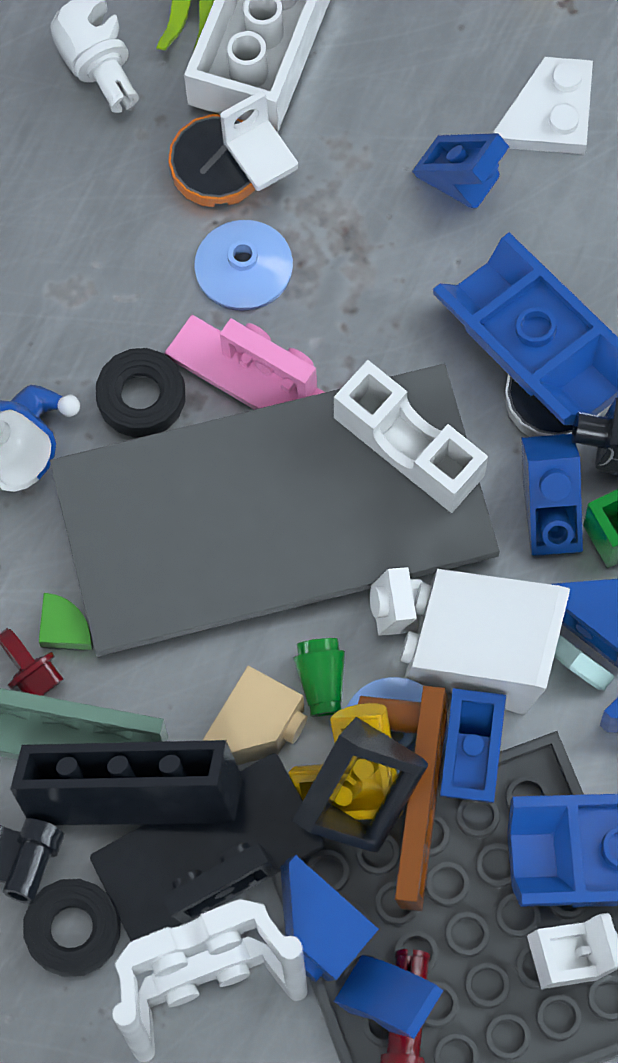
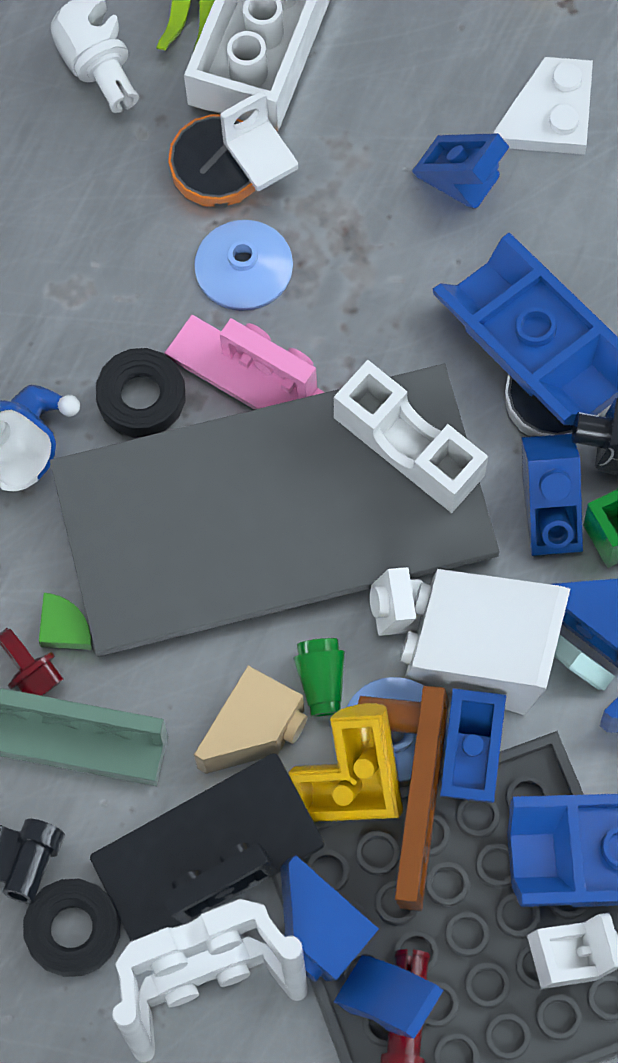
black brick [10,740,243,826] -> none
black tile [292,717,428,853] -> none

